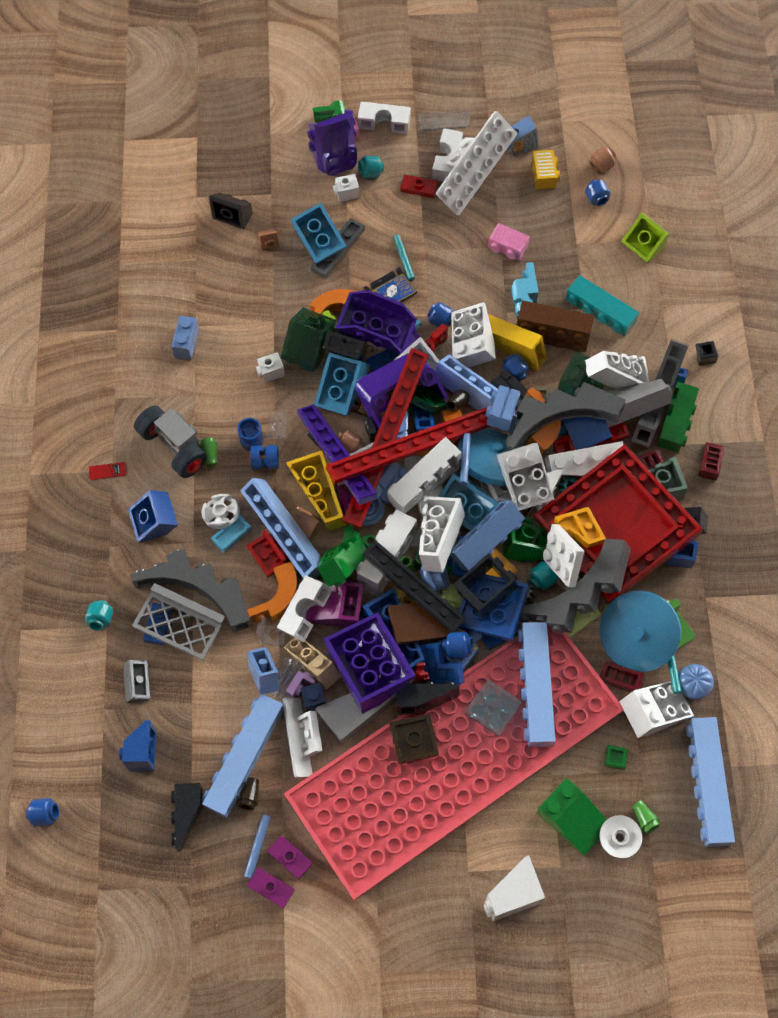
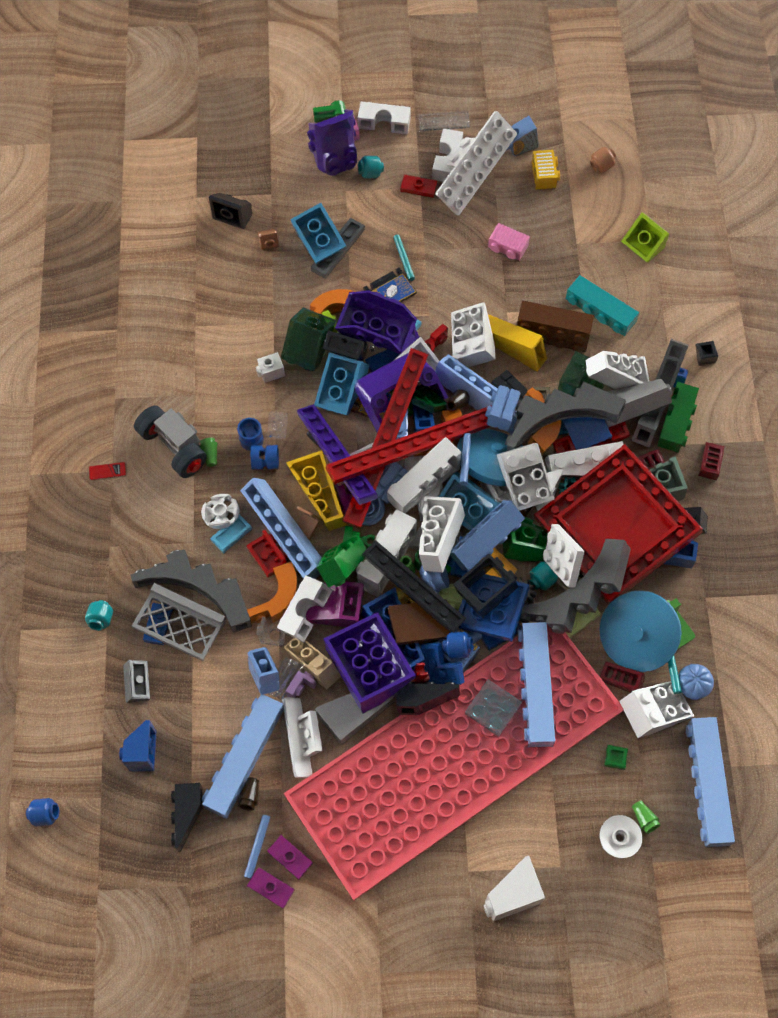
blue slope [128,490,178,543] -> none
medium blue brick [171,316,199,360] -> none
dark blue brick [300,683,326,712] -> none
white brick [333,174,360,202] -> none
nougat head [337,430,363,454] -> none
black tile [364,417,377,442] -> none
dark brown plate [390,714,439,765] -> none
blue head [427,302,453,327] -> none
blue head [502,353,529,381] -> none
medium azure plate [511,262,539,319] -> none
green slope [536,777,607,856] -> none
light orange wing [554,507,606,548] -> none
blue head [585,180,611,206] -> none

